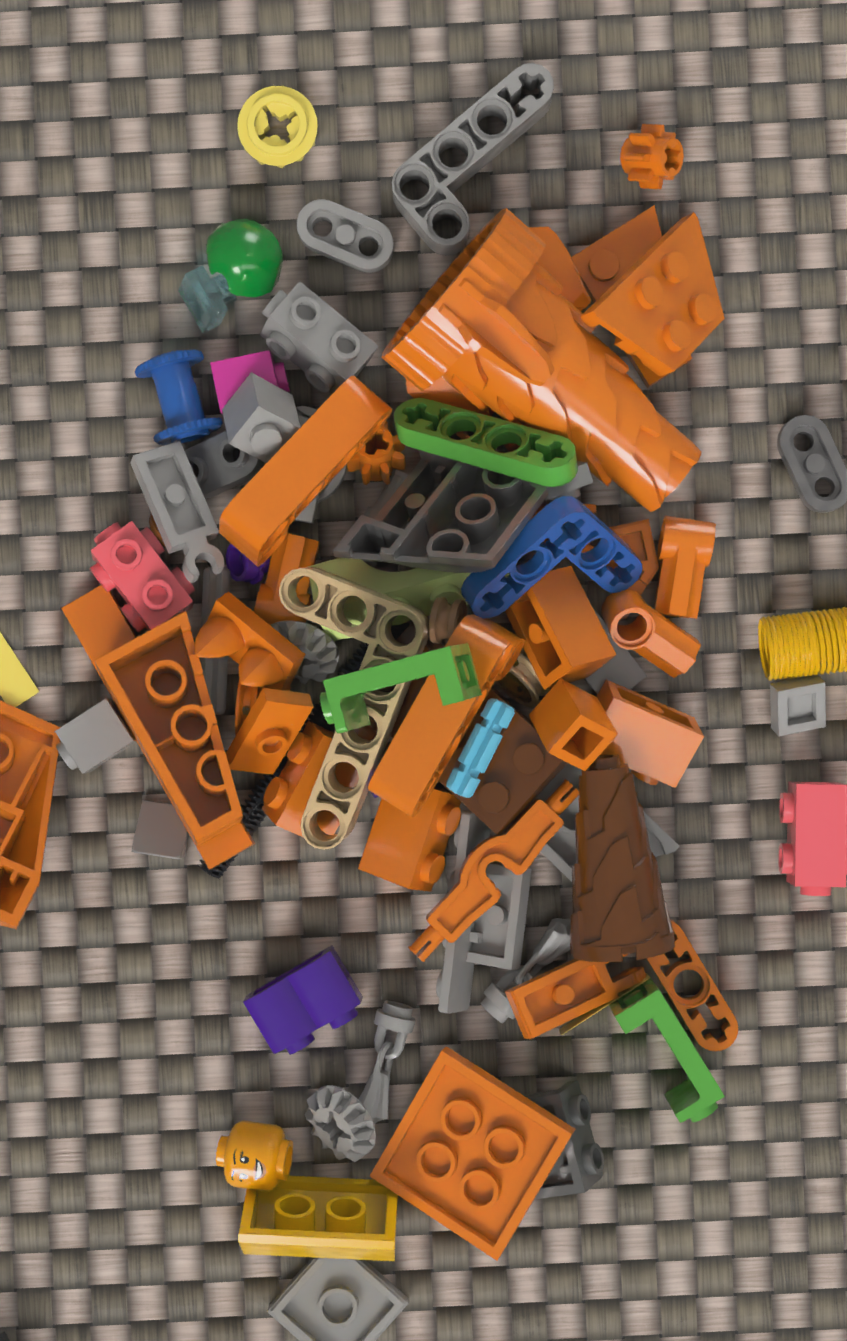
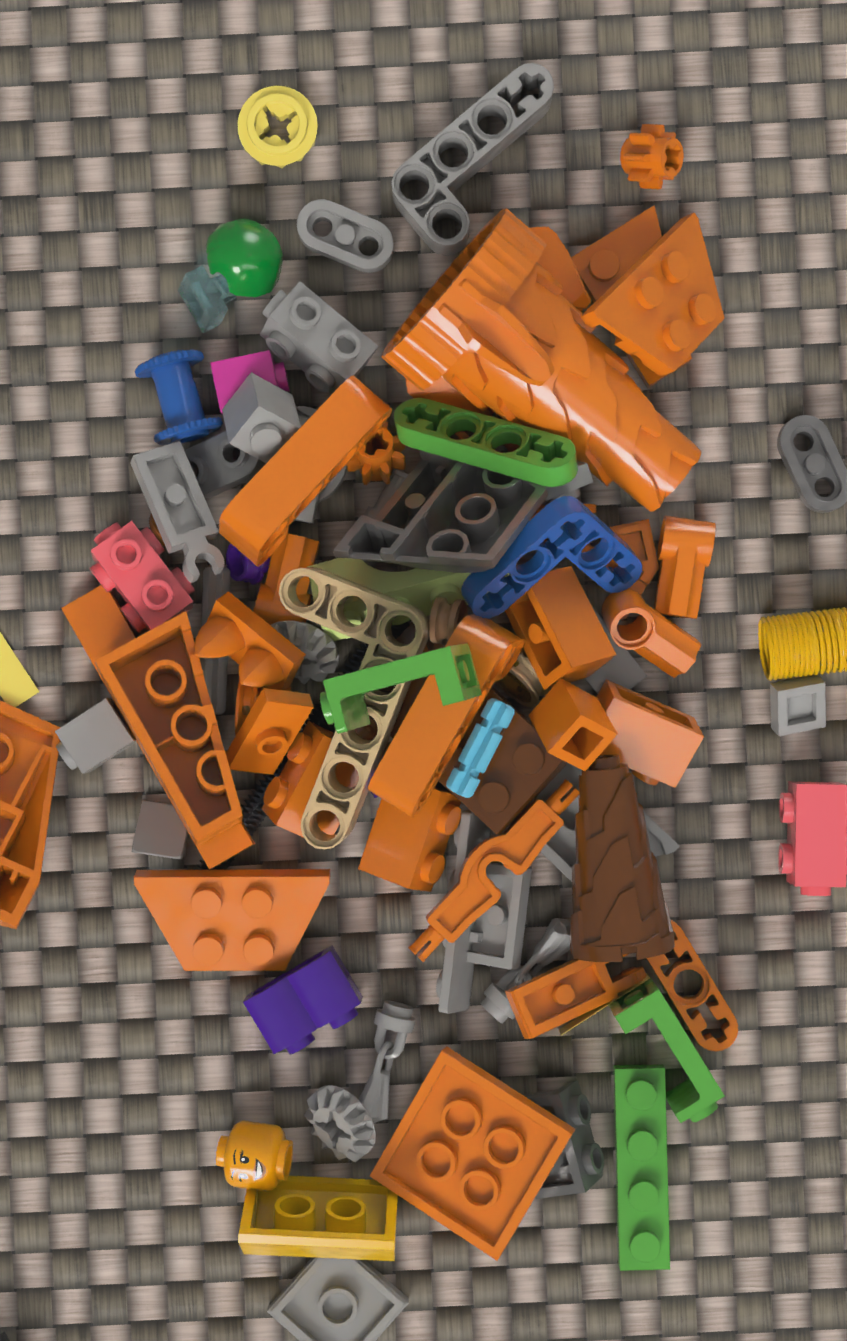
none -> orange wing [134,869,331,971]
none -> bright green plate [613,1064,670,1271]

